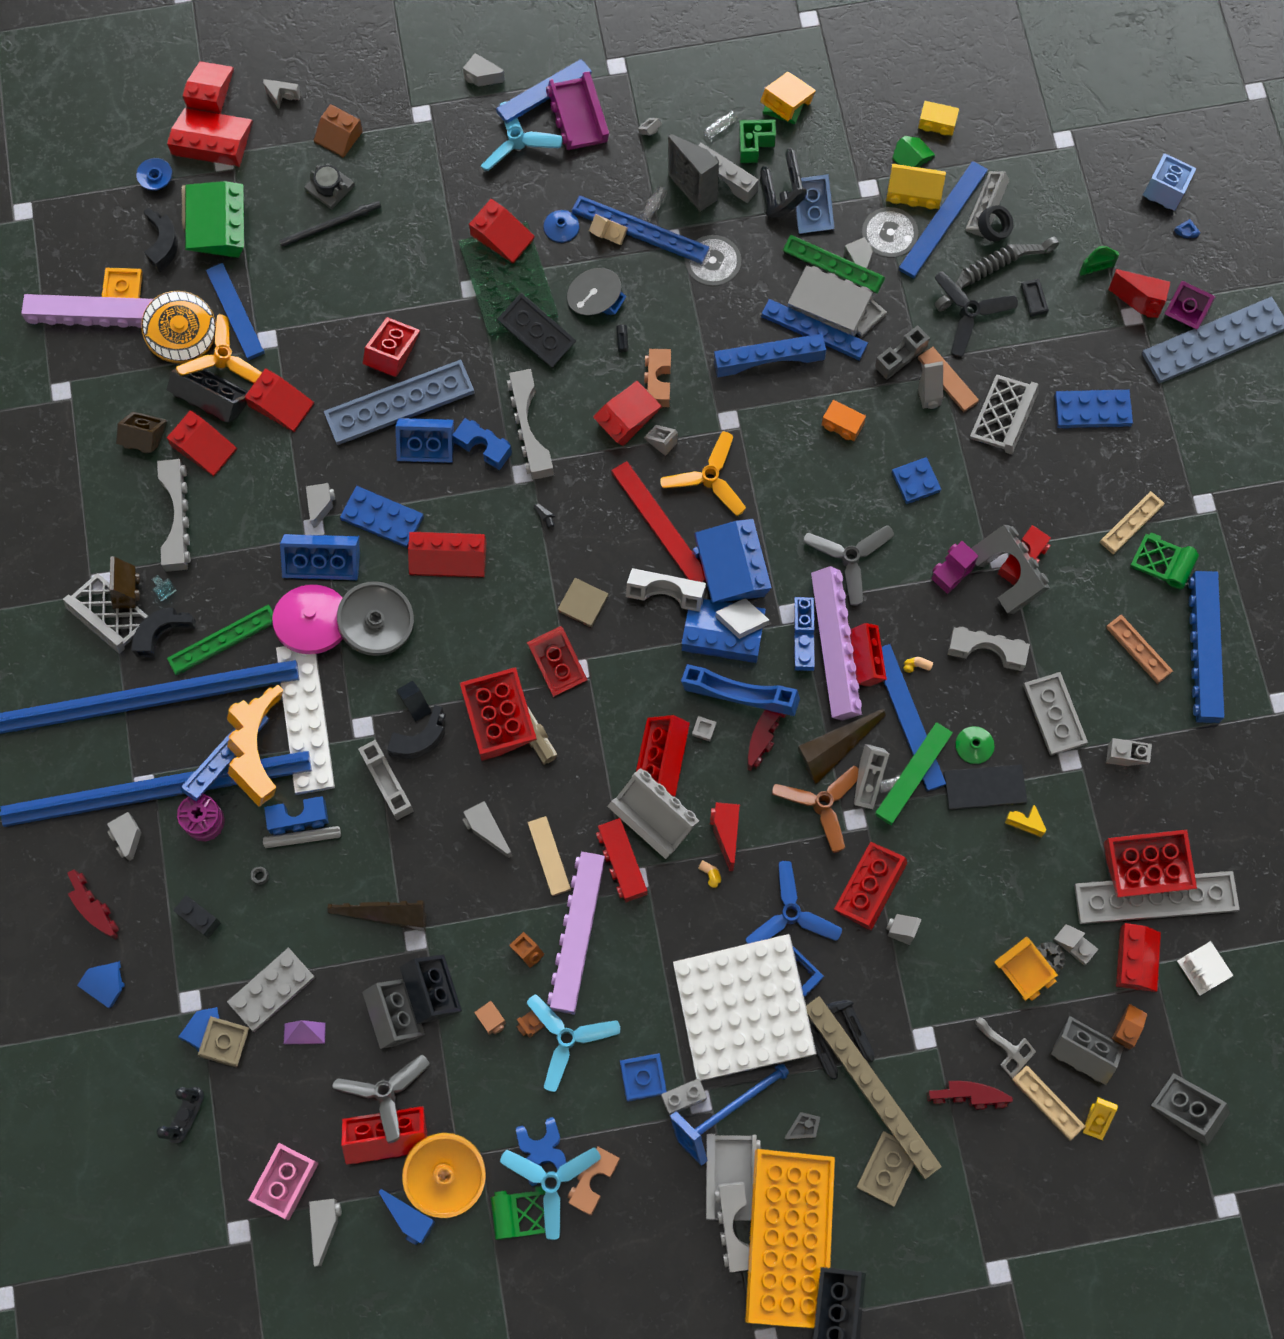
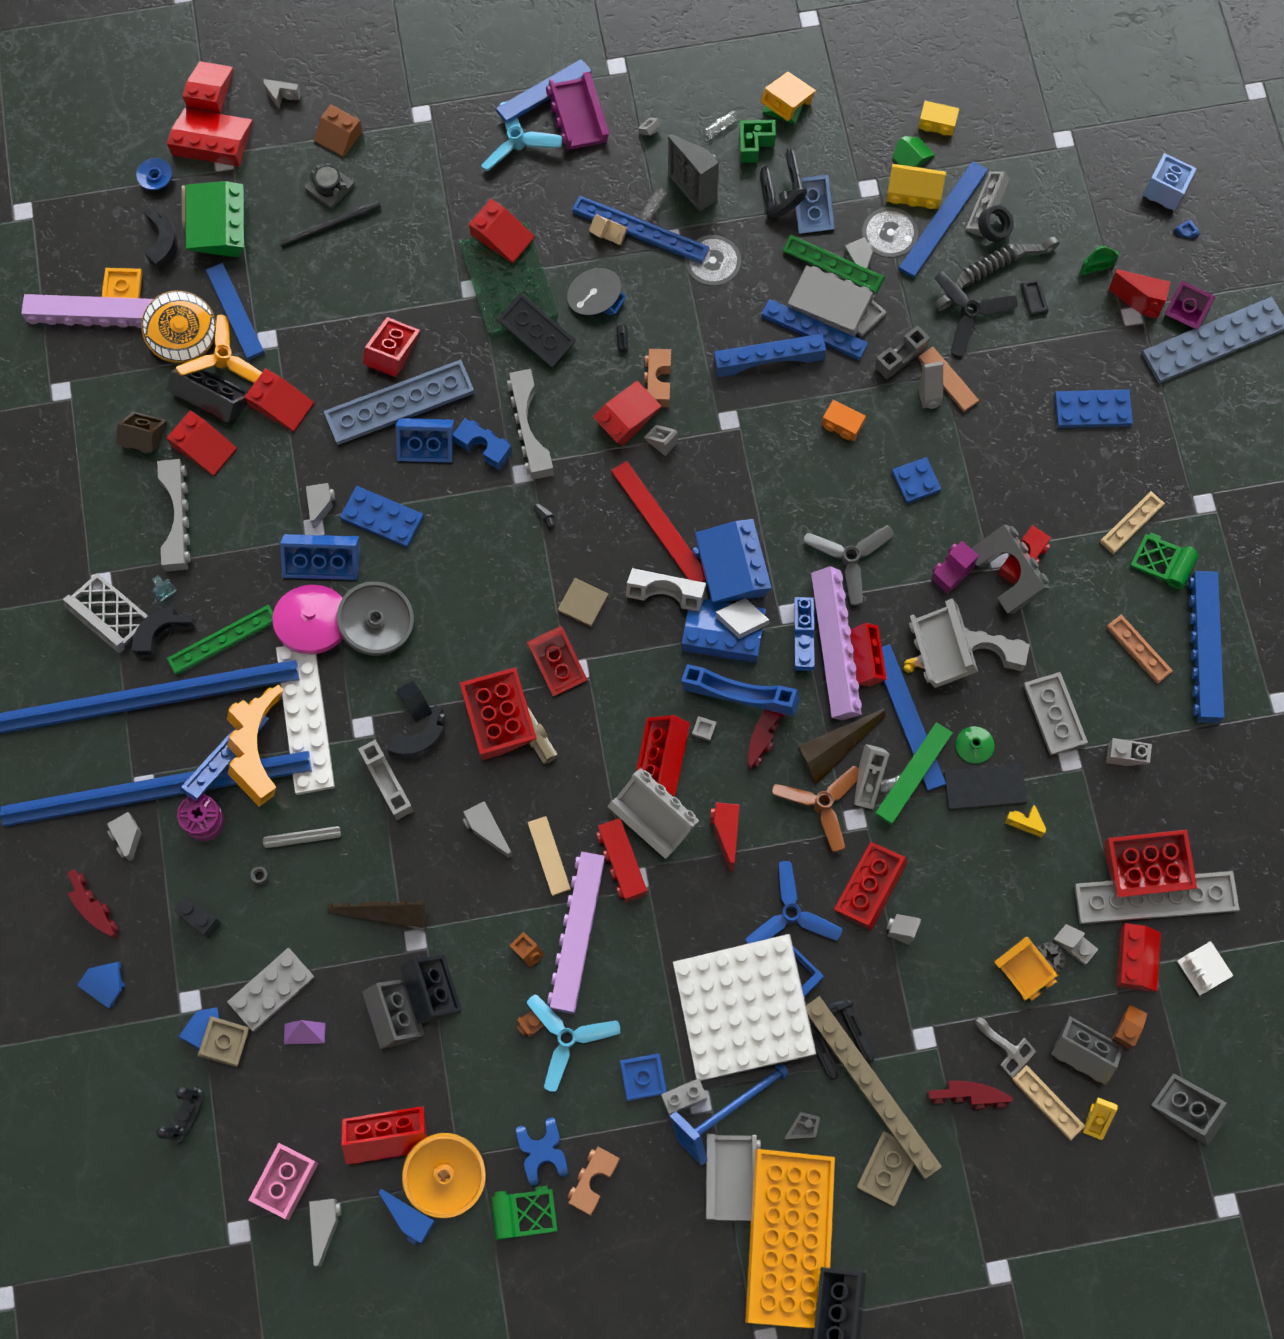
dark brown slope [109,557,140,609] -> none
blue arch [264,796,329,835] -> none
dark grey piece [332,1055,430,1143] -> none
red slope [408,532,487,578] -> none
light grey slope [463,53,505,86] -> none
nougat brick [474,1001,506,1035] -> none
medium azure piece [500,1148,601,1240] -> none
blue dish [544,210,579,243] -> none
light orange piece [661,431,746,516] -> none
light grey arch [698,143,759,203] -> none
arm [698,860,721,888] -> none
light grey arch [715,1182,750,1272] -> none
light grey fence [970,374,1038,454] -> none
none -> light grey panel [909,598,978,688]

